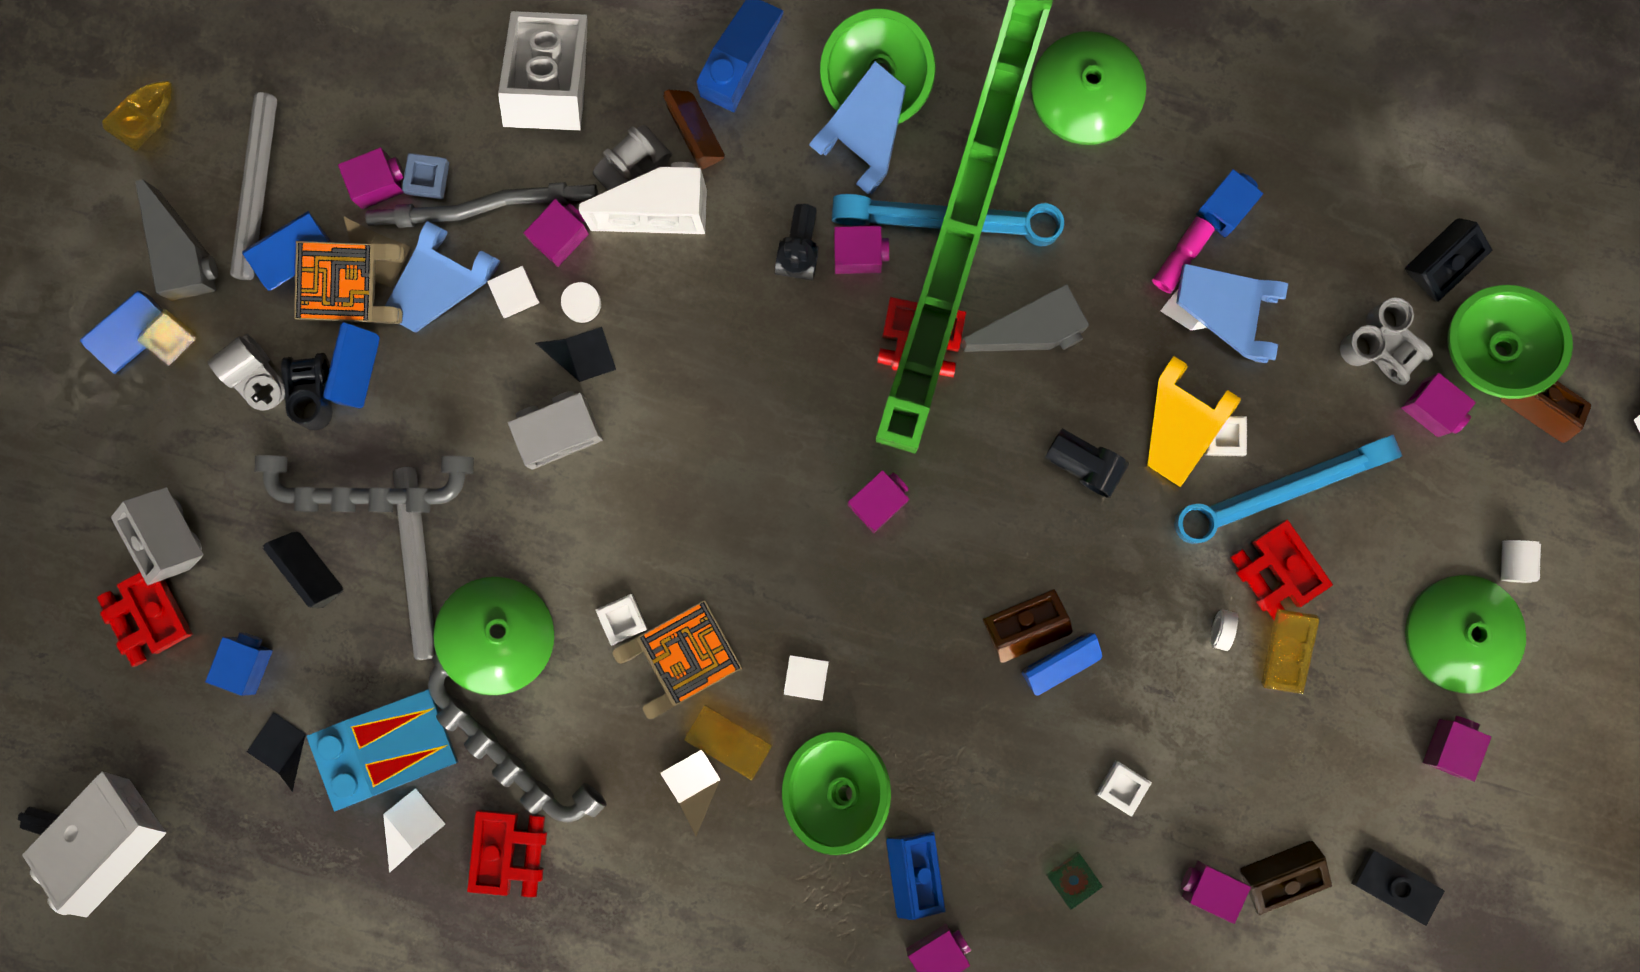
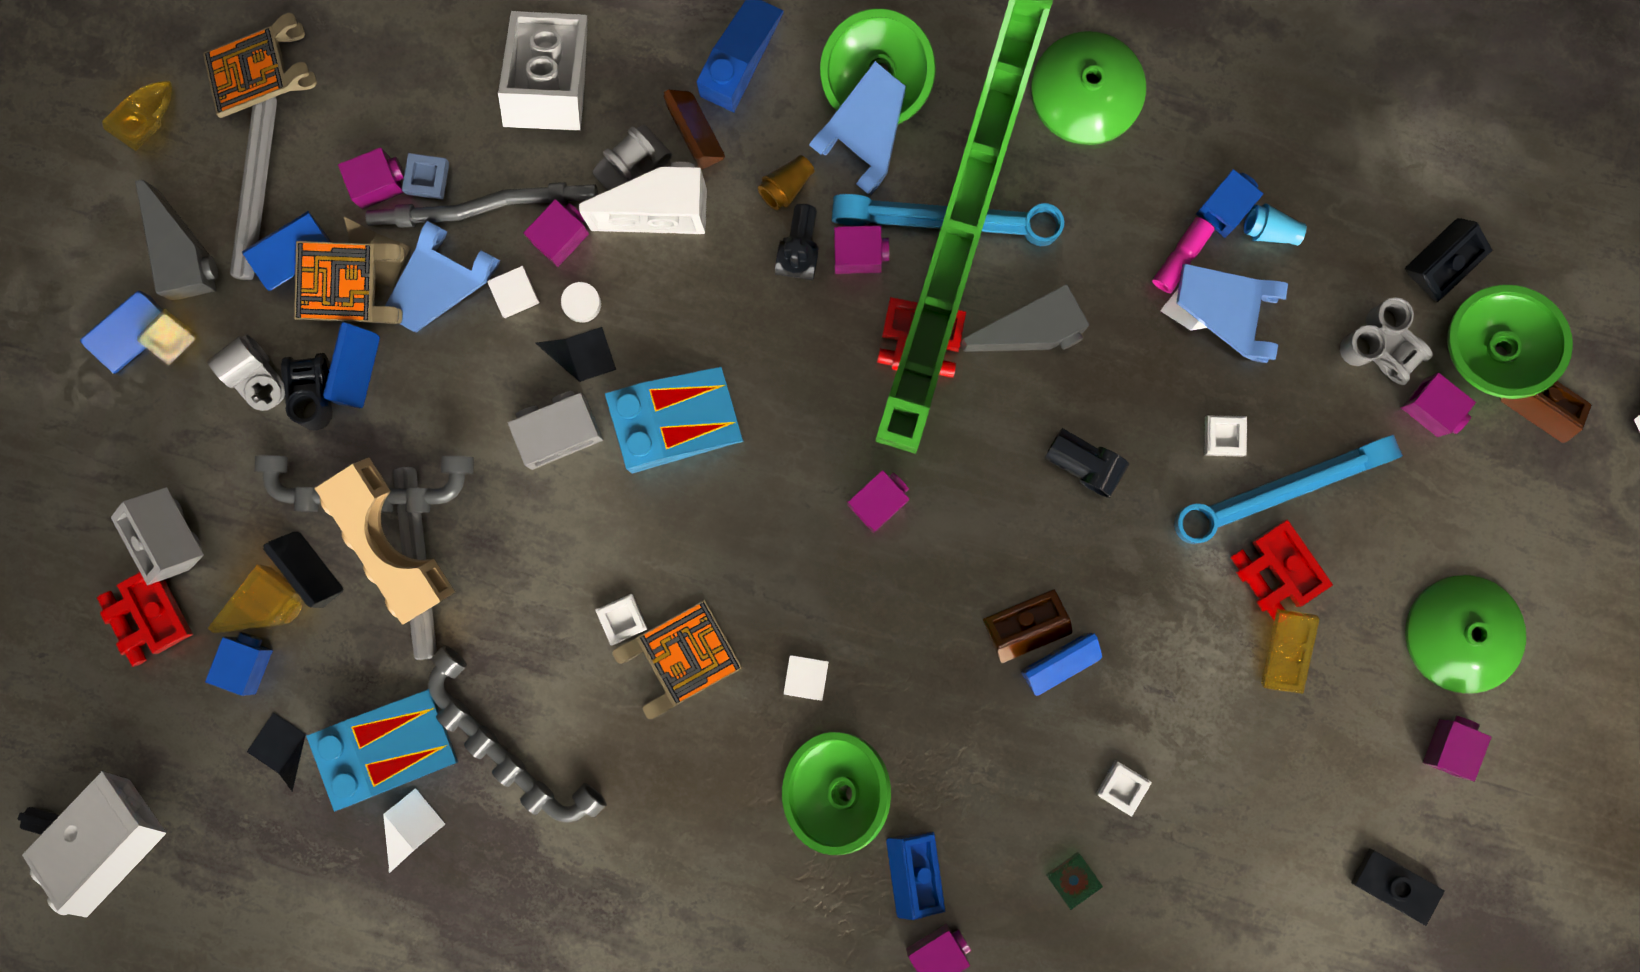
bright green dish [434,577,554,695] -> none
red plate [467,810,547,897] -> none
sticker [660,749,720,837] -> none
clear yellow plate [684,705,772,780] -> none
yellow flag [1147,356,1241,488] -> none
magenta brick [1181,861,1251,924] -> none
white tile [1210,609,1238,651] -> none
dark brown slope [1241,841,1332,915] -> none
white brick [1501,540,1541,583] -> none
none -> flag [203,13,317,118]
none -> clear yellow slope [207,565,303,633]
none -> tan arch [315,458,455,625]
none -> dark azure slope [605,367,743,474]
none -> pearl gold cone [758,155,815,210]
none -> medium azure cone [1244,203,1307,246]

